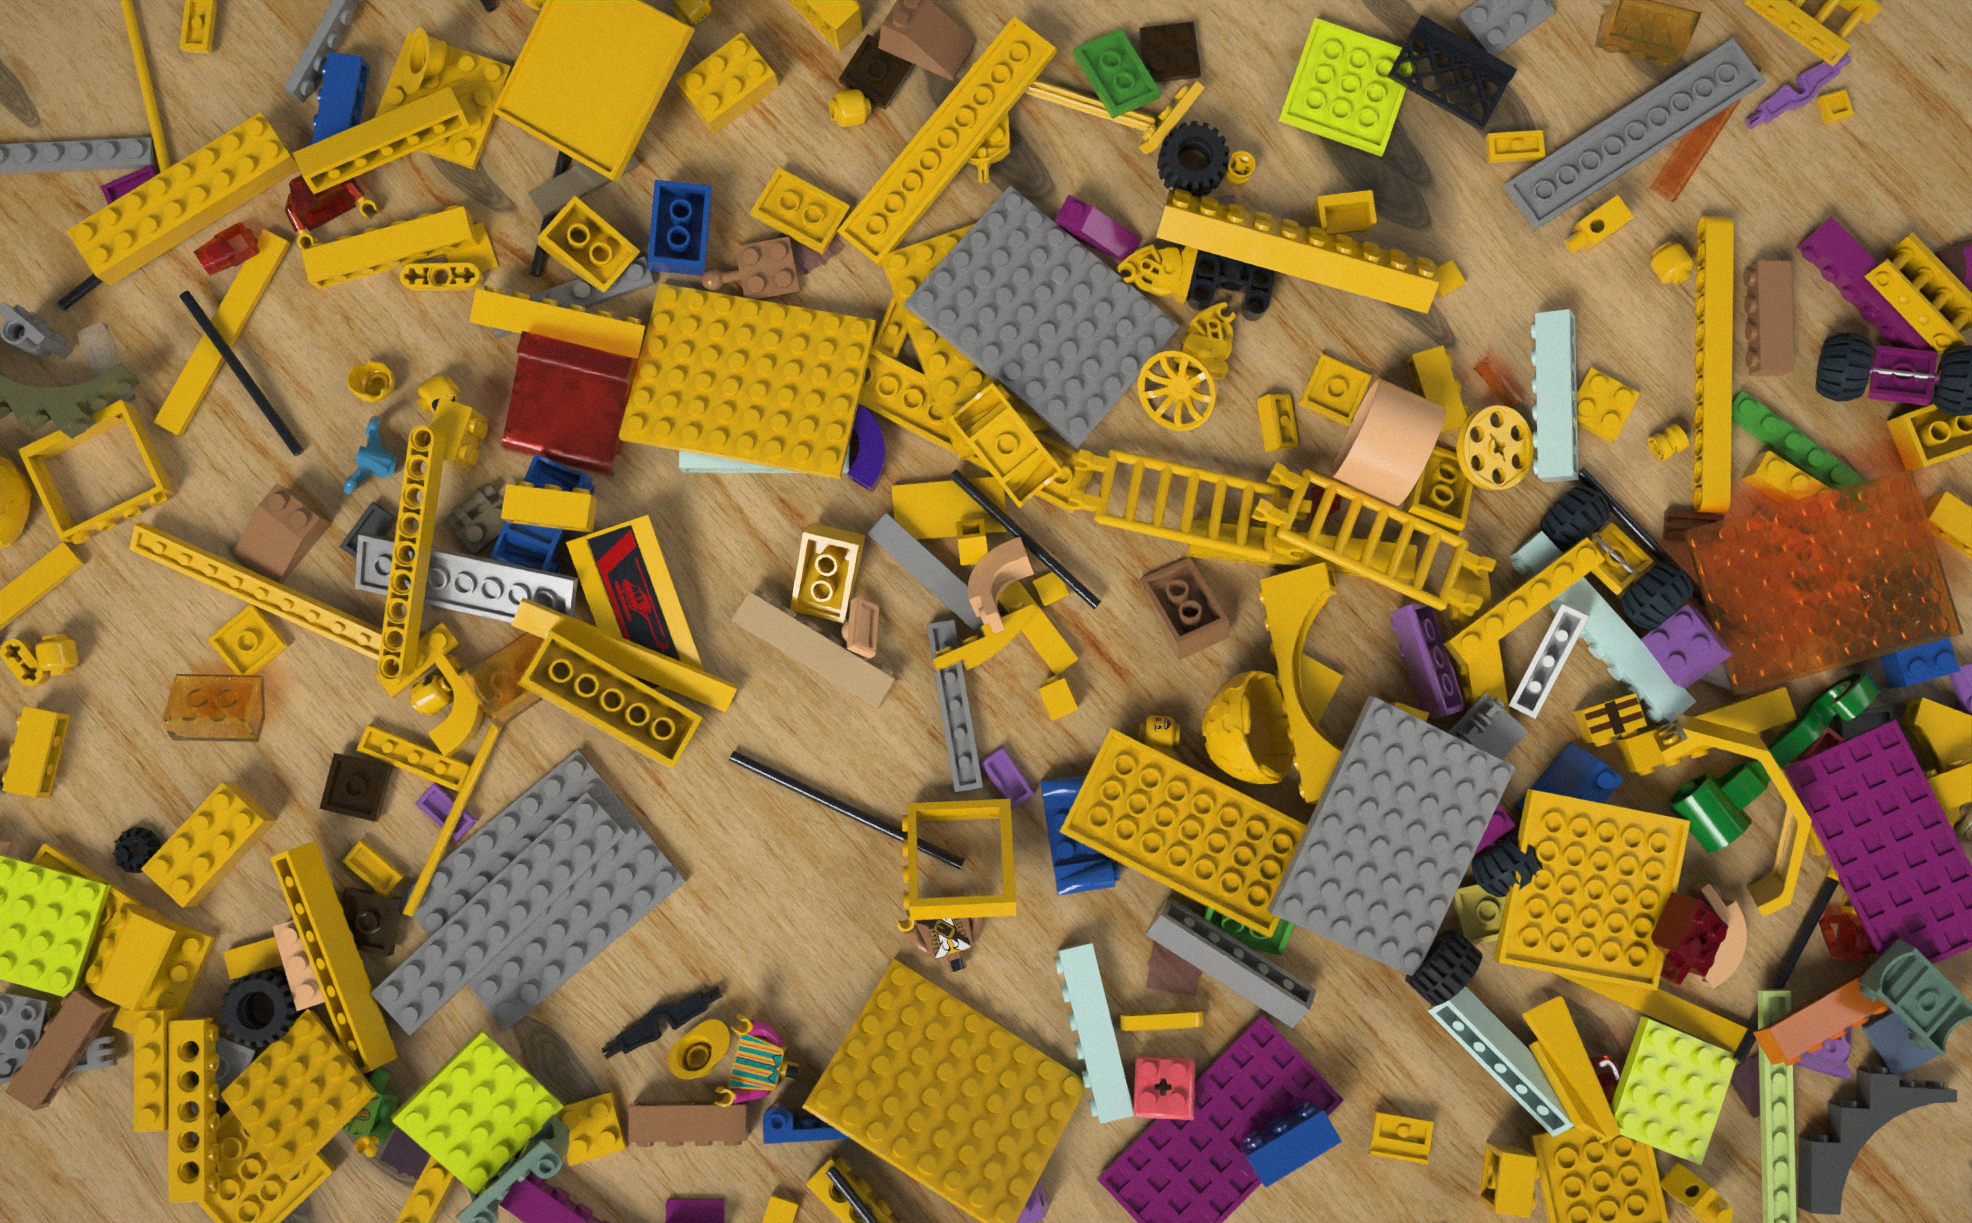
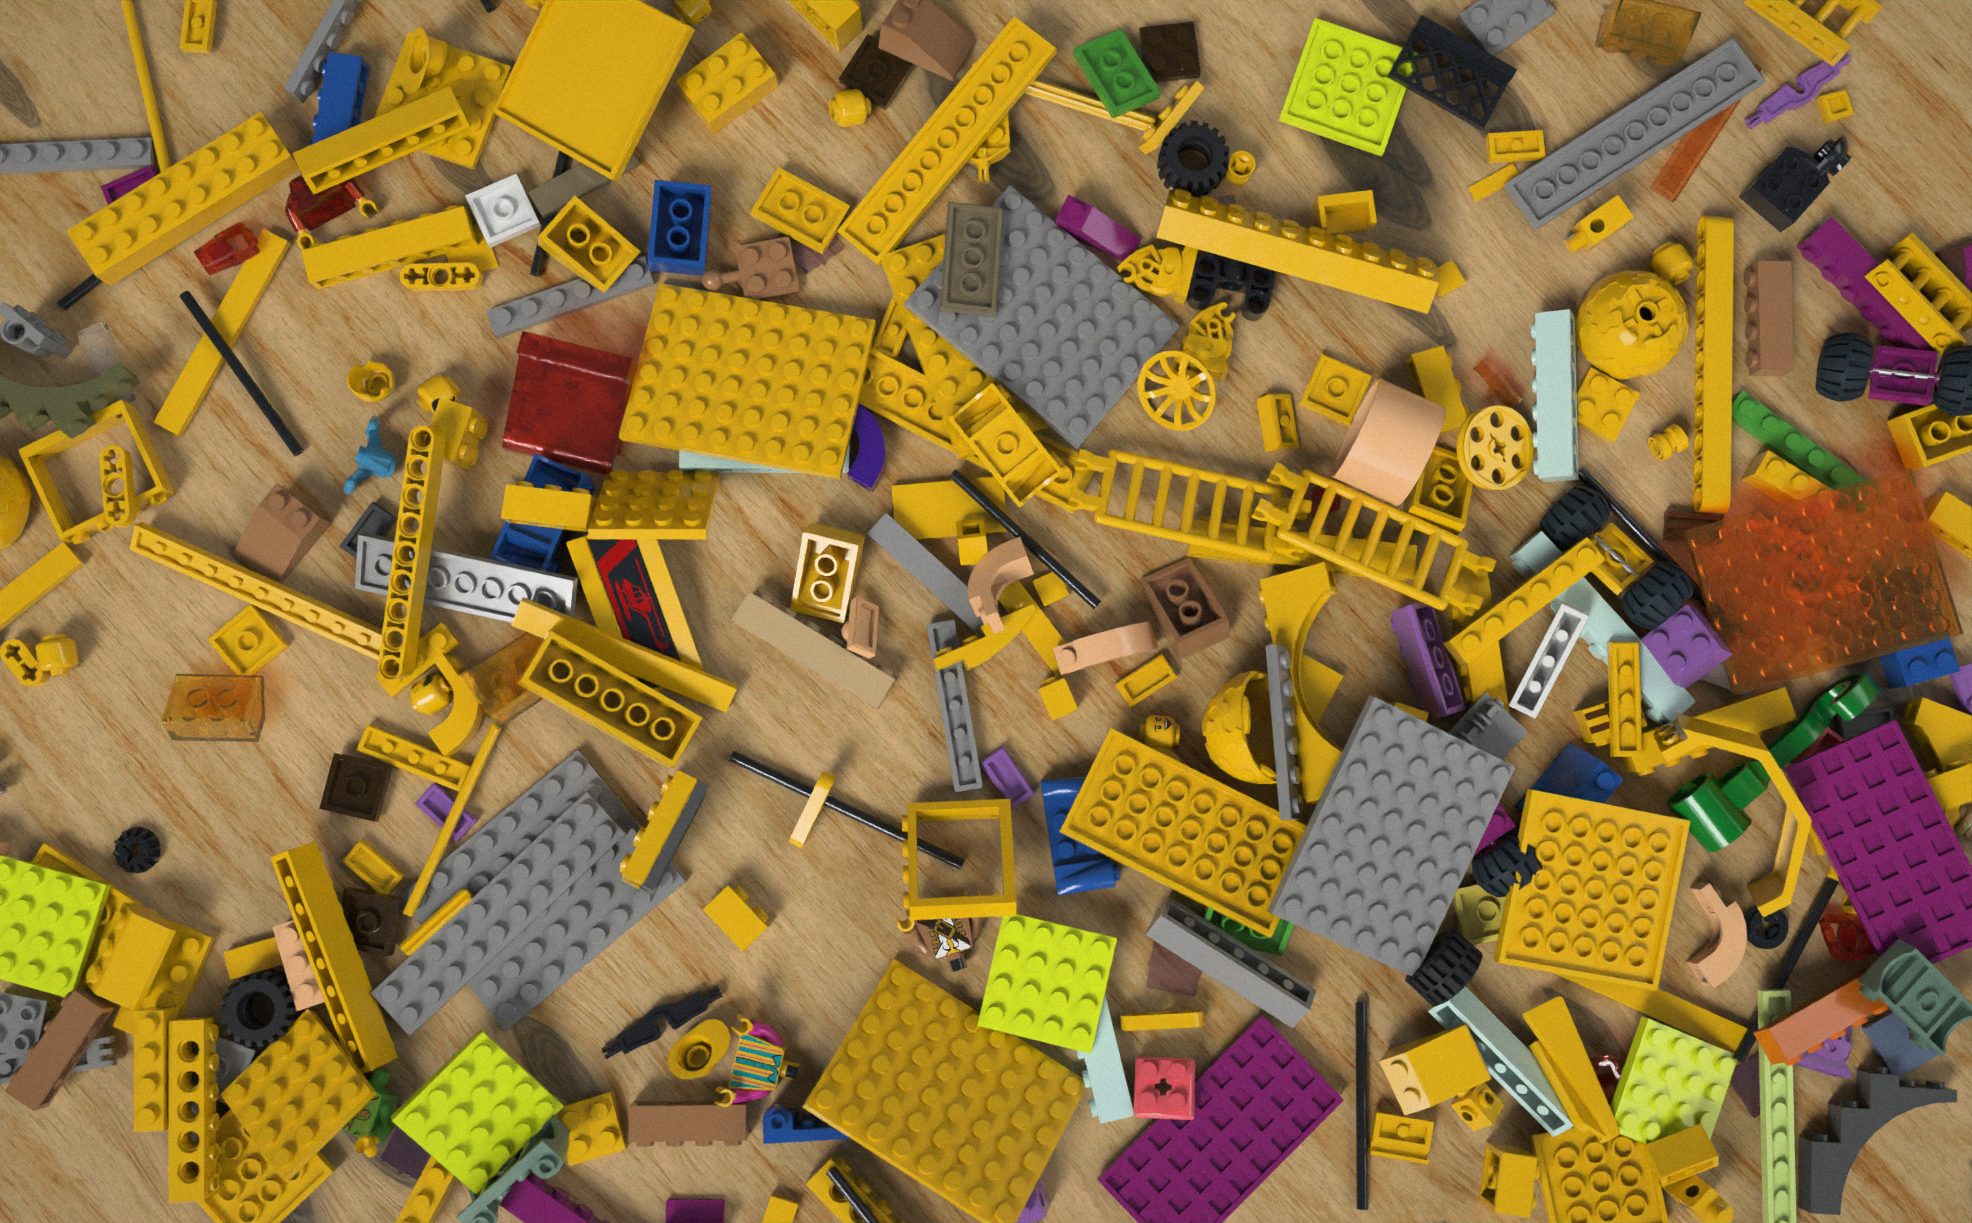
yellow brick [2,706,71,798] -> none
yellow brick [141,782,277,908] -> none
dark tan plate [445,483,505,556] -> none
yellow brick [469,285,647,359] -> none
blue brick [1238,1100,1342,1188] -> none
dark red hinge [1651,892,1729,985] -> none
none -> yellow beam [99,445,136,528]
none -> yellow axle [400,888,473,956]
none -> white plate [465,174,541,248]
none -> yellow plate [588,470,720,539]
none -> yellow piece [619,770,709,896]
none -> yellow brick [703,884,770,952]
none -> yellow beam [789,770,837,849]
none -> dark tan tile [939,202,1004,317]
none -> neon yellow plate [977,913,1117,1054]
none -> light nougat arch [1053,621,1158,675]
none -> yellow tile [1114,654,1177,708]
none -> light grey plate [1265,644,1303,821]
none -> black piece [1355,1002,1368,1210]
none -> yellow slope [1379,1023,1492,1115]
none -> yellow brick [1450,1082,1504,1131]
none -> yellow window [1468,163,1520,202]
none -> yellow piece [1575,271,1688,380]
none -> yellow tile [1607,642,1642,757]
none -> yellow panel [1645,1123,1719,1187]
none -> black brick [1739,135,1852,233]
none -> black gear [1743,905,1789,949]

